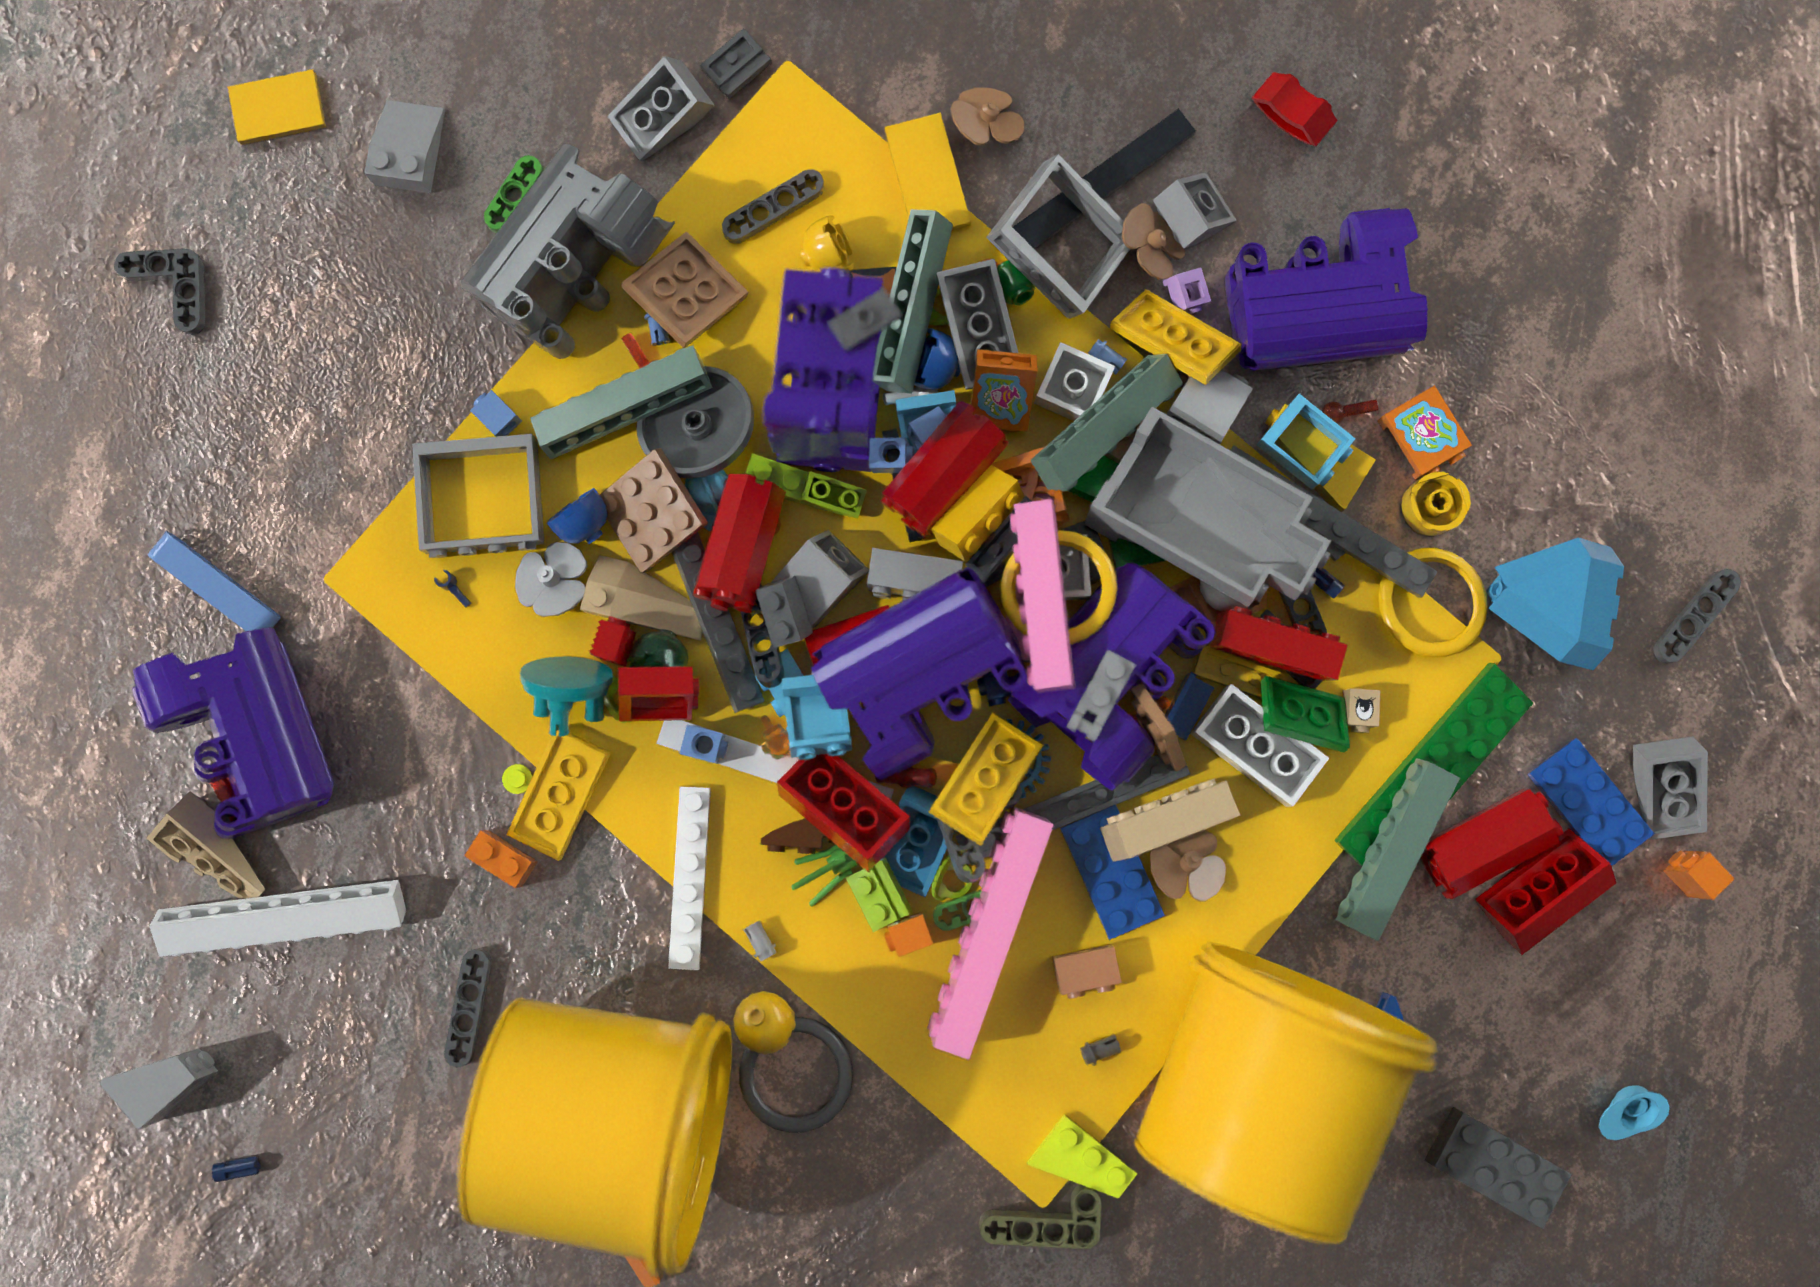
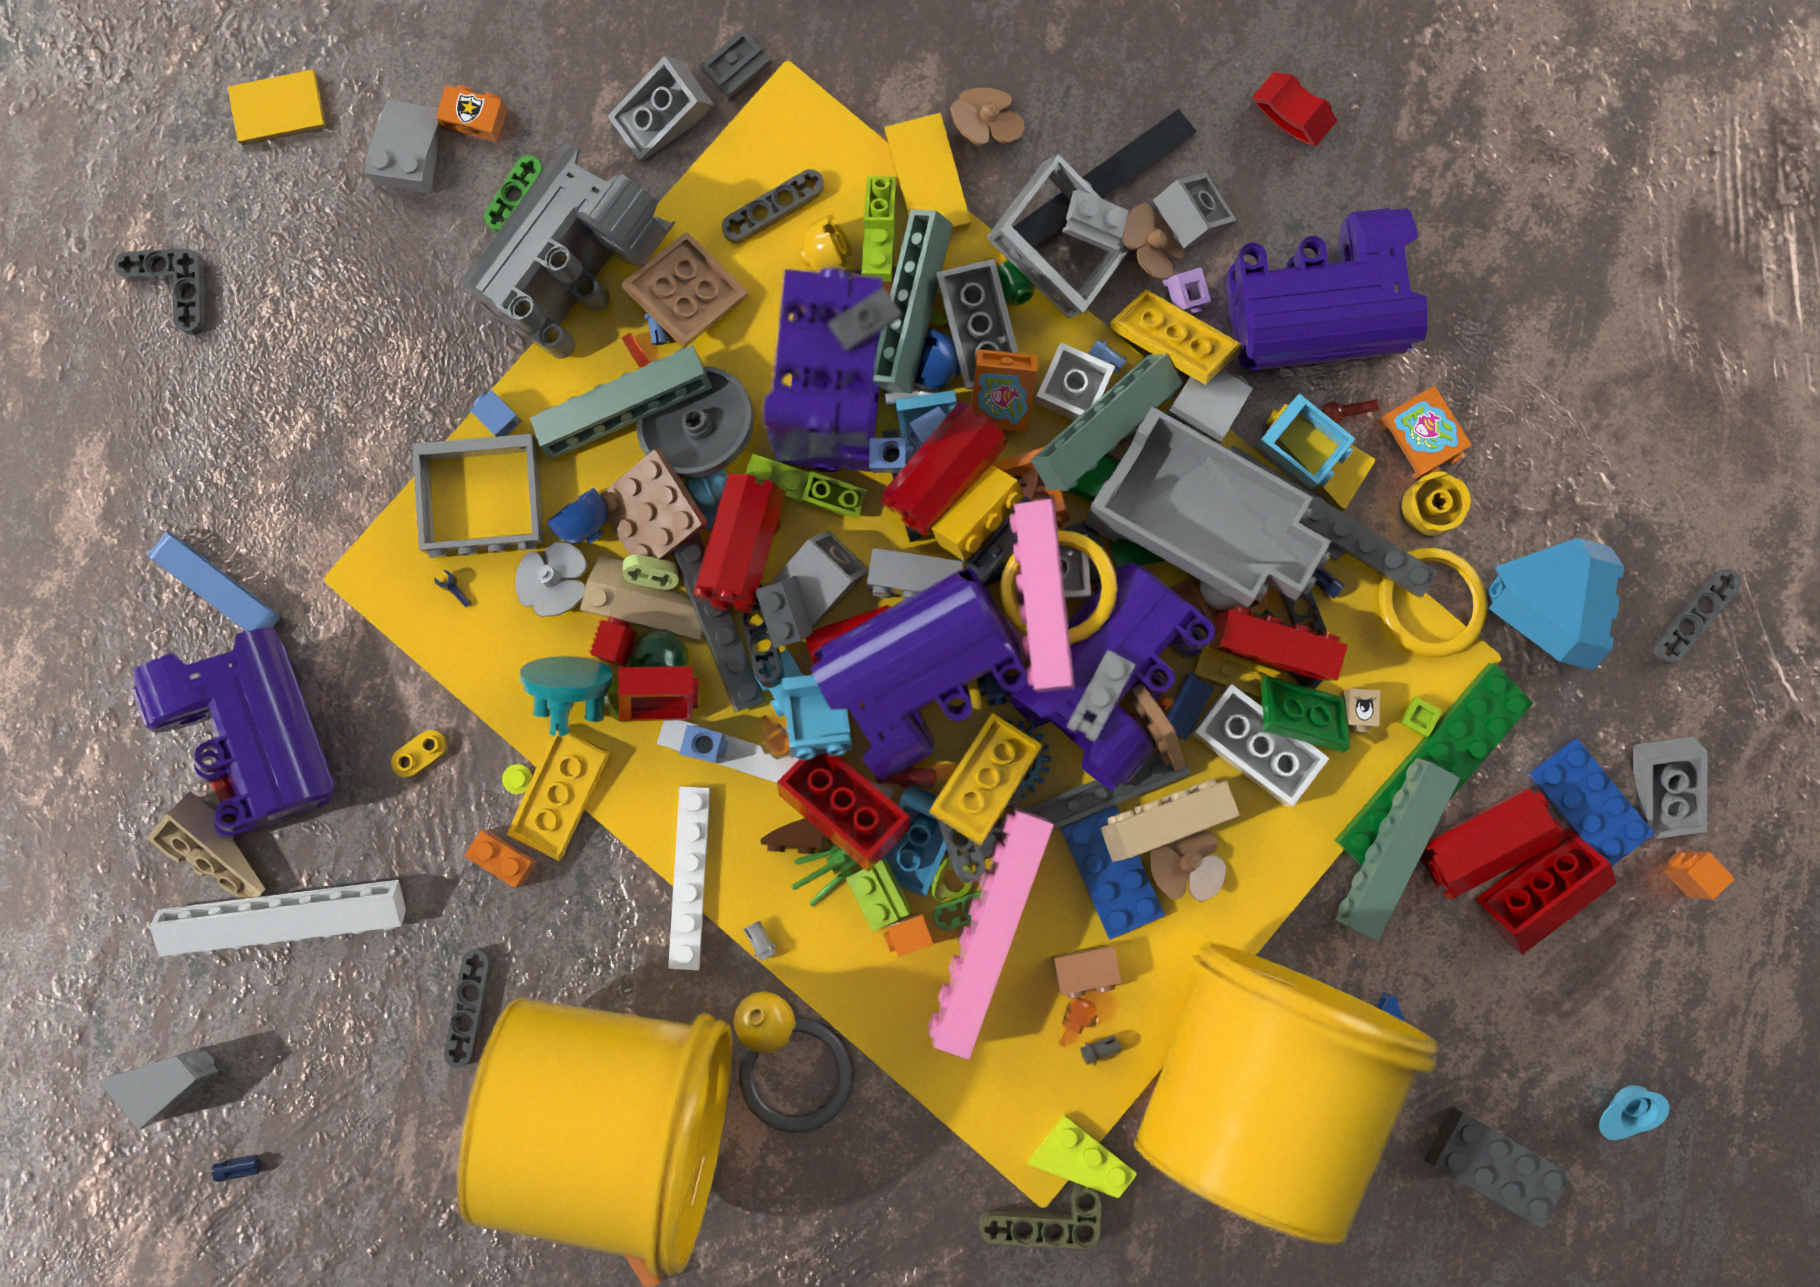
none -> yellow plate [391,730,448,777]
none -> orange brick [436,85,507,143]
none -> yellowish green beam [623,554,679,590]
none -> lime slope [861,176,896,282]
none -> clear orange piece [1059,997,1099,1047]
none -> light grey plate [1063,189,1129,253]
none -> lime plate [1399,697,1442,738]

